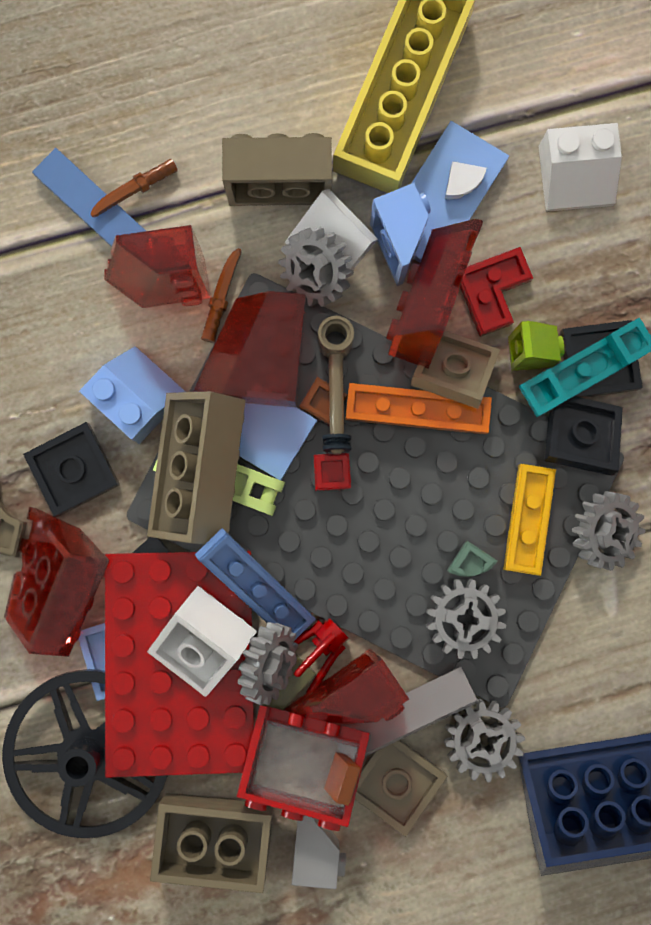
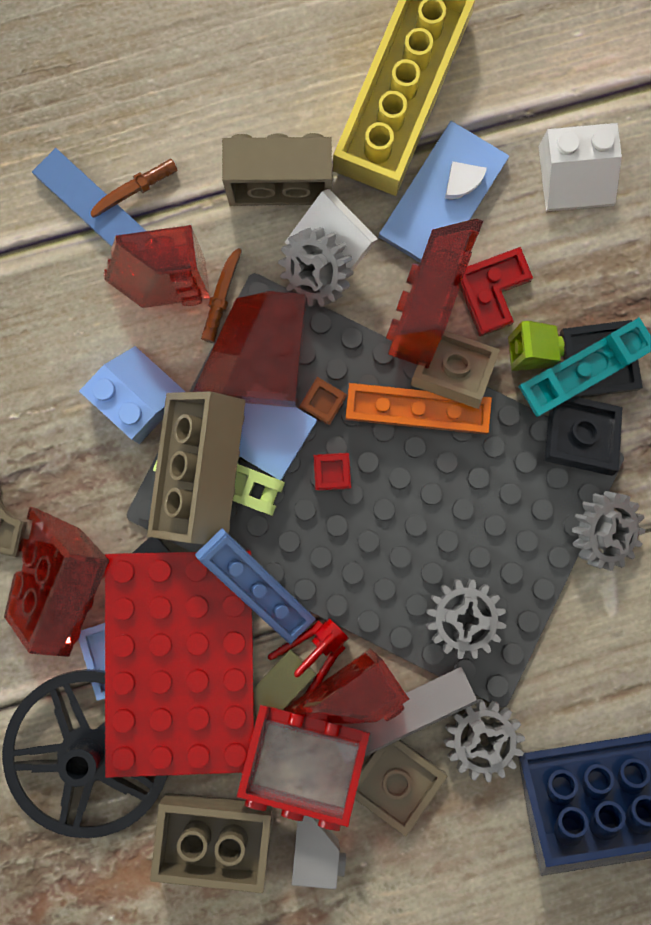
black tile [23,422,120,517] -> none
white slope [147,586,257,697] -> none
light grey gear [238,622,298,706] -> none
dark tan piece [318,315,354,455] -> none
dark orange tile [324,752,361,806] -> none
light blue slope [370,183,431,286] -> none
sand green tile [447,541,497,577] -> none
yellow tile [503,464,556,576] -> none

